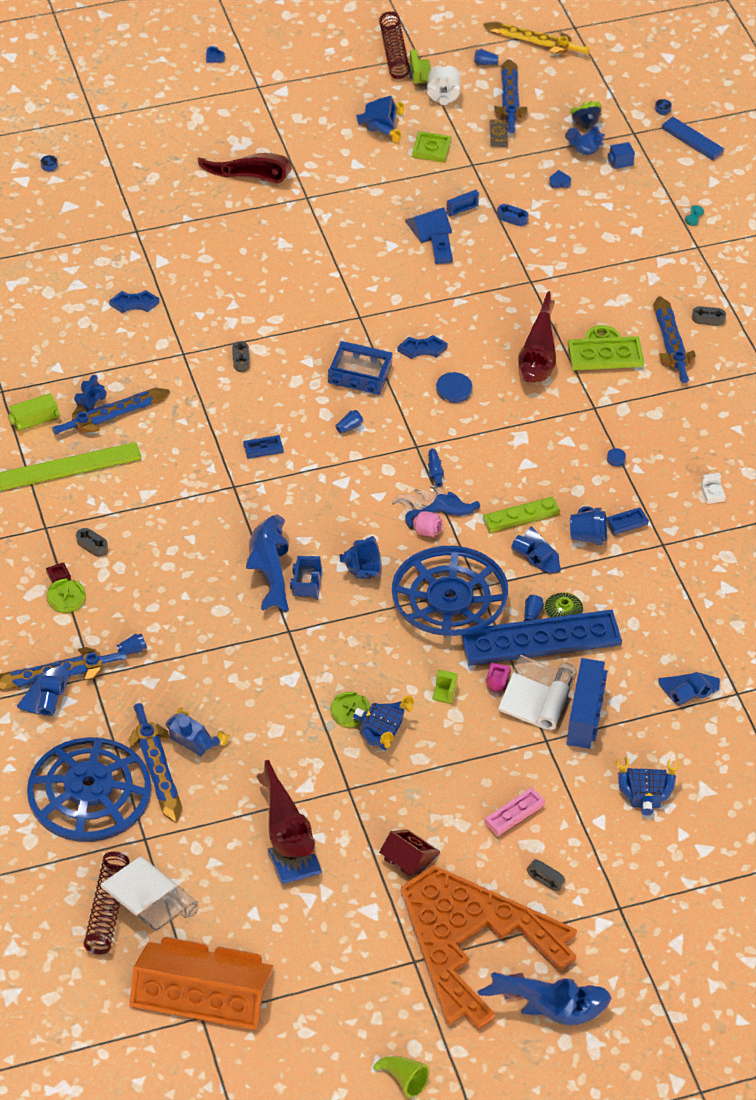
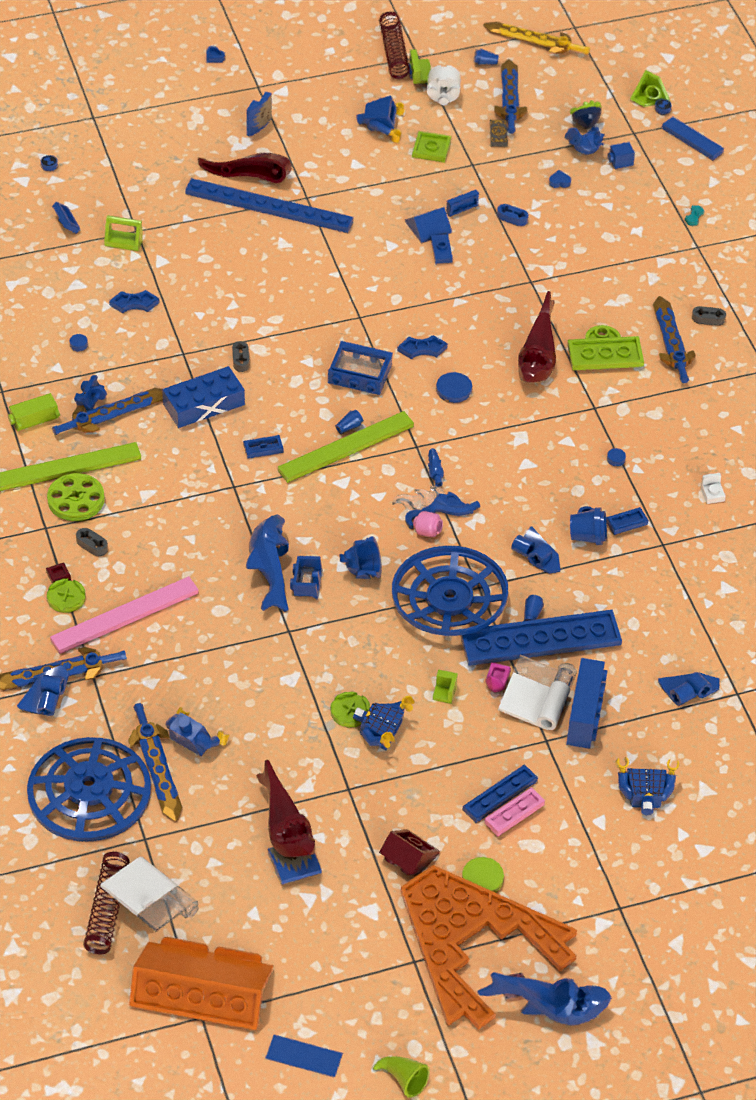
blue cone [116,633,147,655] -> none
lime plate [483,496,560,533] -> none
dark grey beam [527,859,566,891] -> none
dish [544,592,583,618] -> none
none -> lime wedge [47,473,105,521]
none -> bright pink tile [50,576,198,654]
none -> blue plate [52,202,80,234]
none -> blue tile [70,334,88,351]
none -> lime tile [104,215,143,251]
none -> blue brick [162,366,245,428]
none -> blue plate [185,178,353,233]
none -> blue slope [246,92,272,137]
none -> blue sticker [265,1035,343,1077]
none -> lime tile [278,411,414,483]
none -> lime tile [462,857,504,893]
none -> blue tile [463,764,538,823]
none -> lime slope [630,70,671,107]

